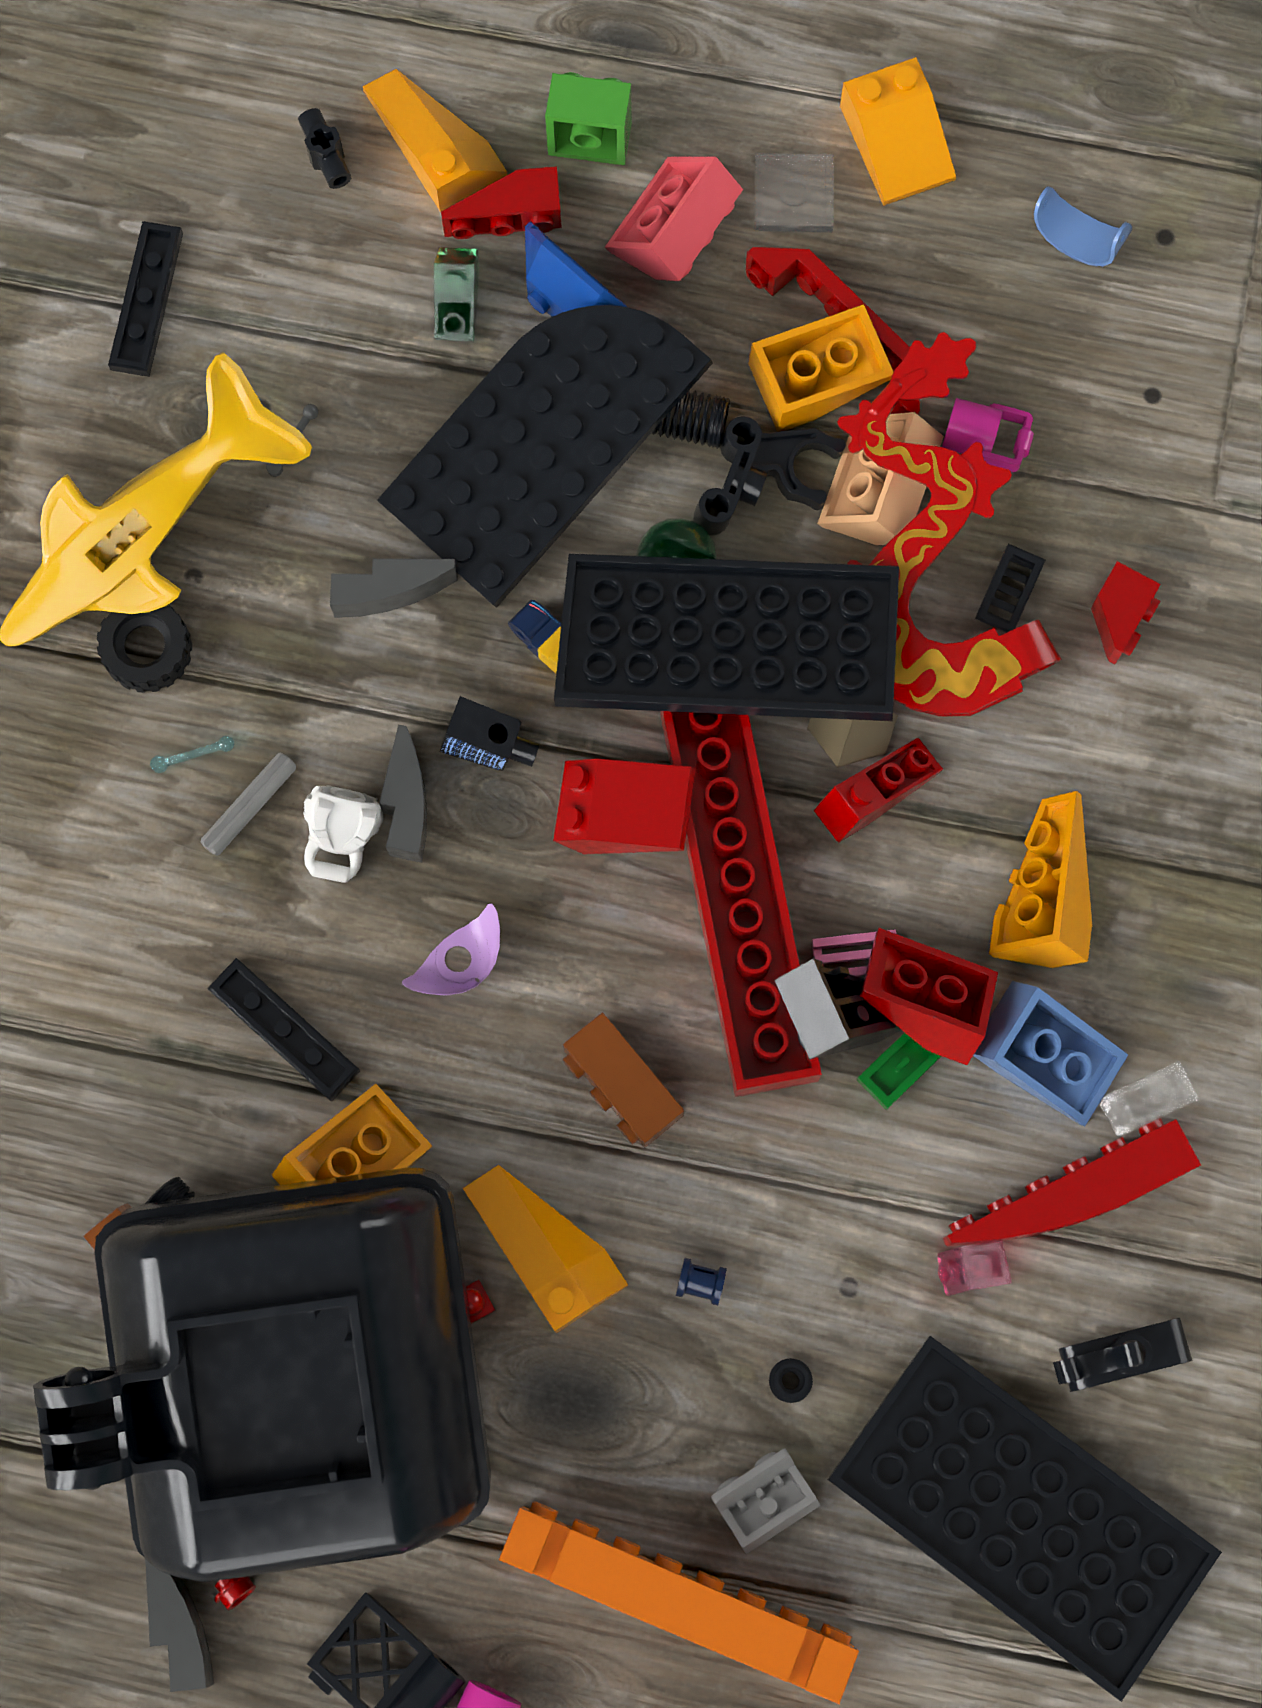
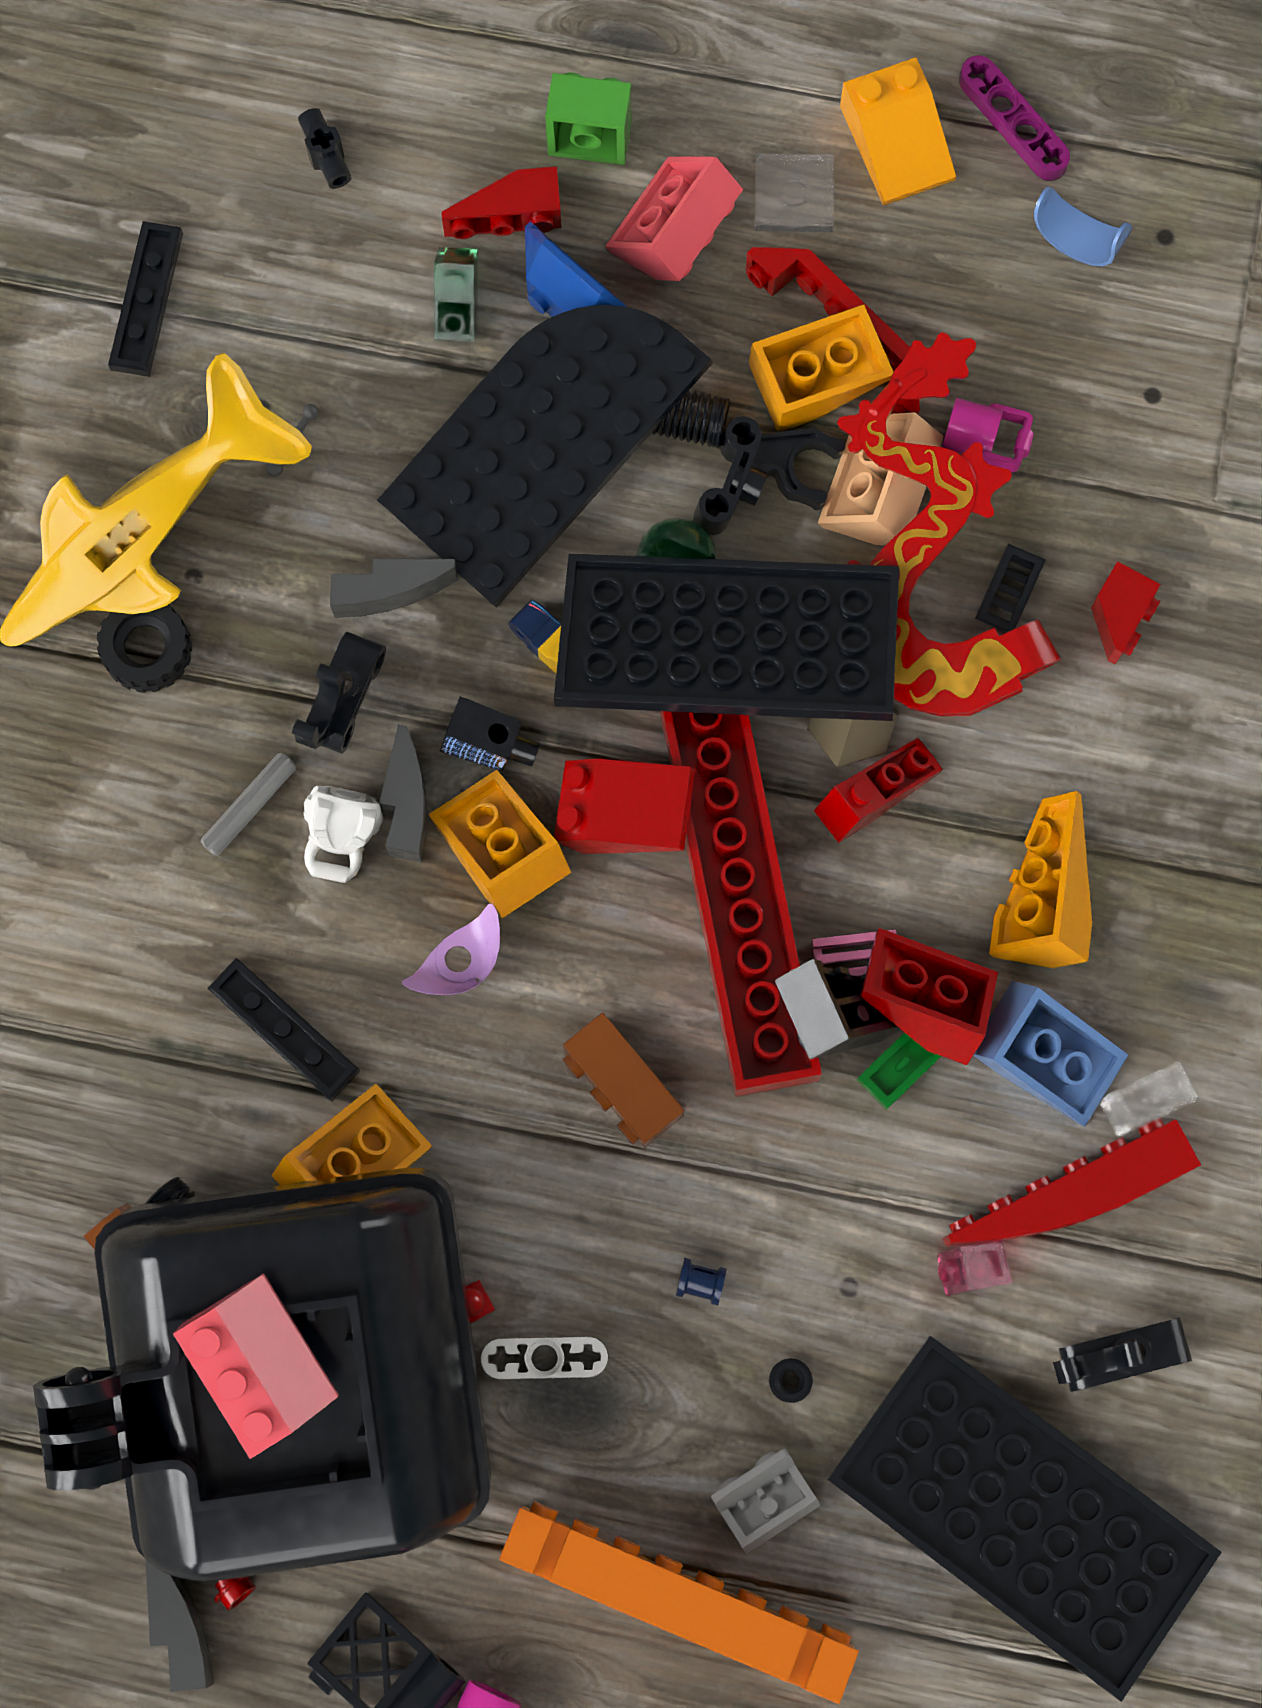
clear light blue hinge [150,736,234,773] -> none
light orange wedge [363,69,507,212] -> none
light orange wedge [463,1165,629,1334] -> none
none -> coral slope [173,1273,339,1459]
none -> black piece [292,632,386,754]
none -> light orange slope [428,770,572,918]
none -> white beam [481,1337,608,1379]
none -> magenta beam [959,55,1070,181]

